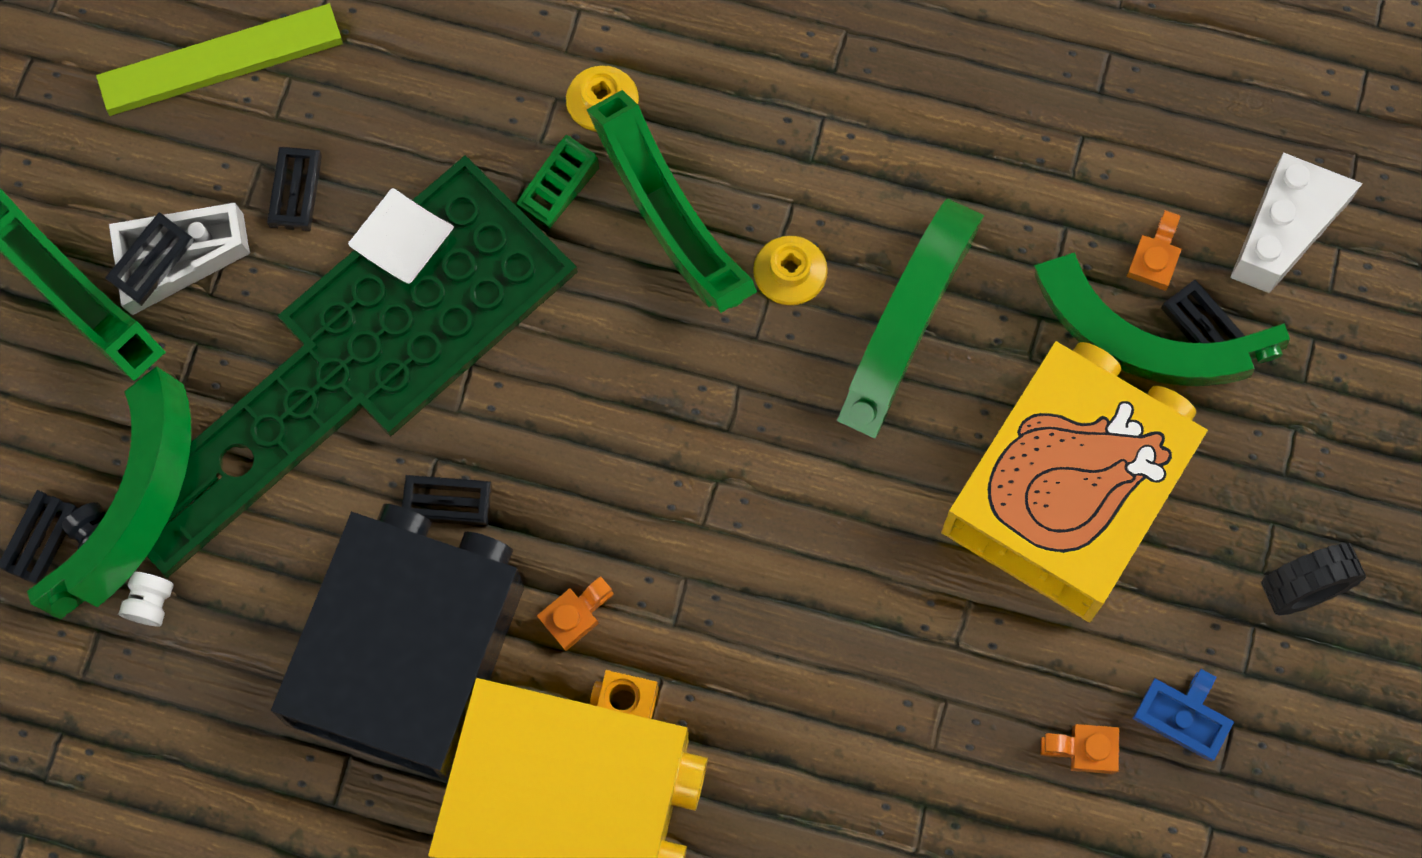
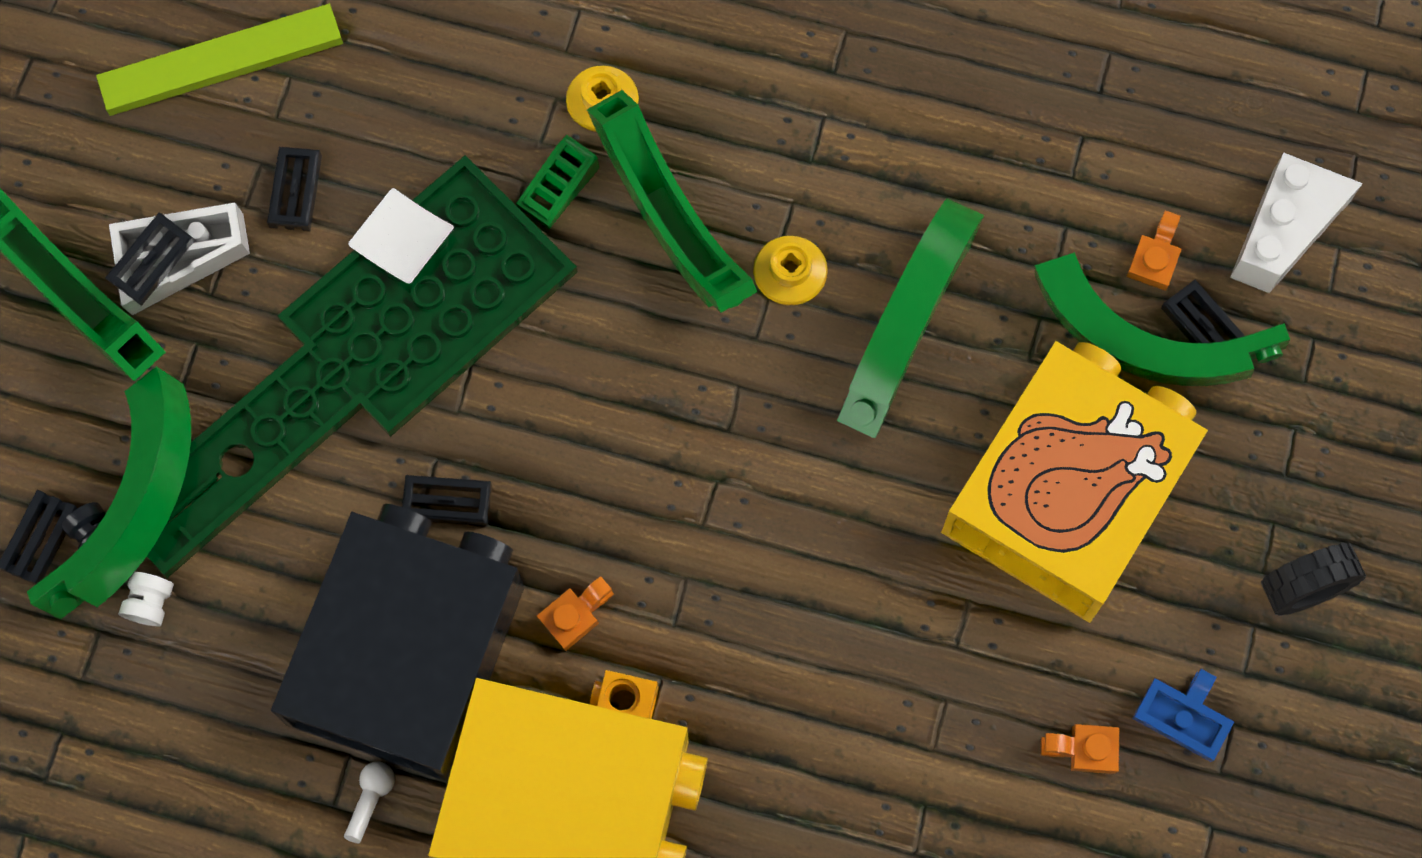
none -> white bar [344,762,395,843]

